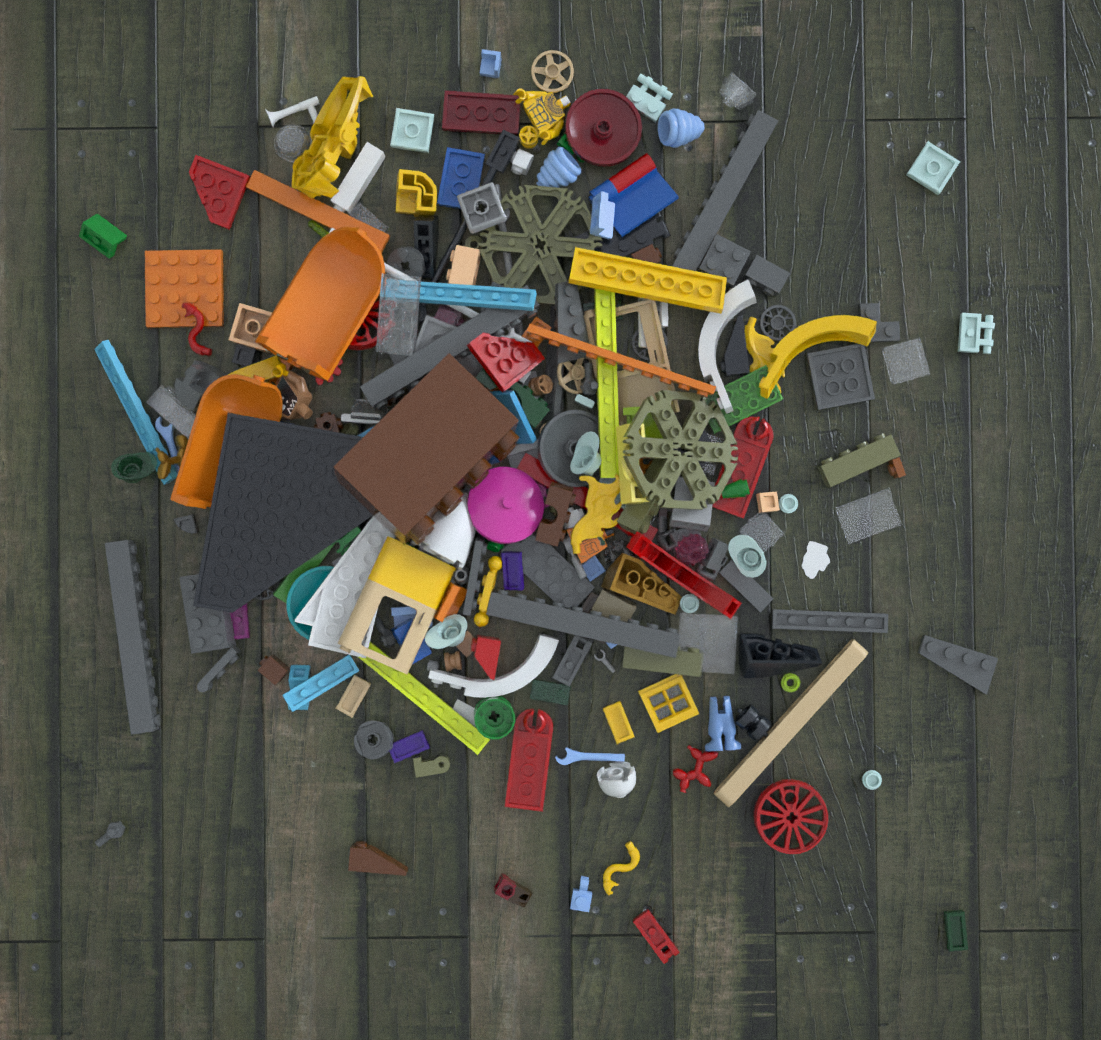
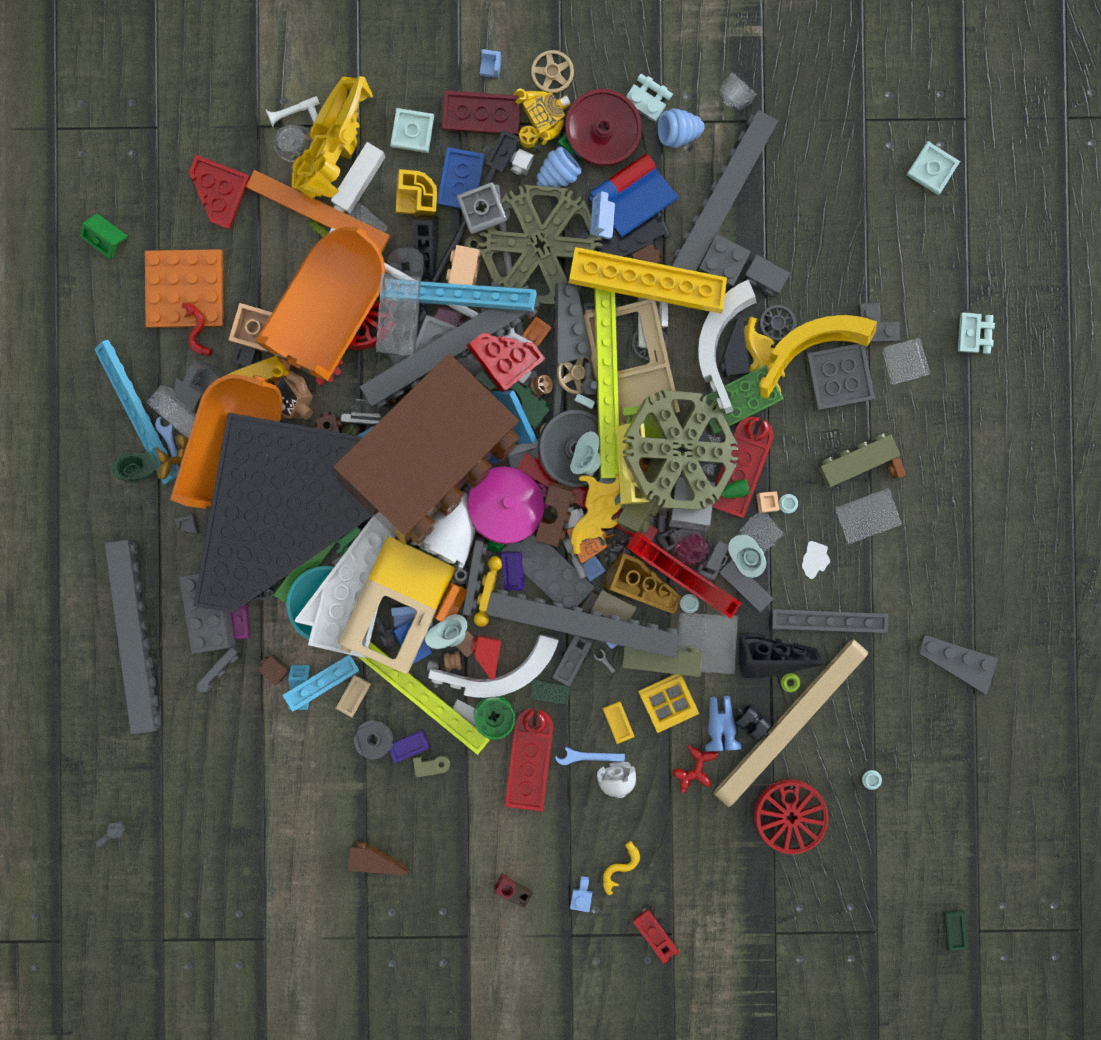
orange plate [527,324,716,397] -> none

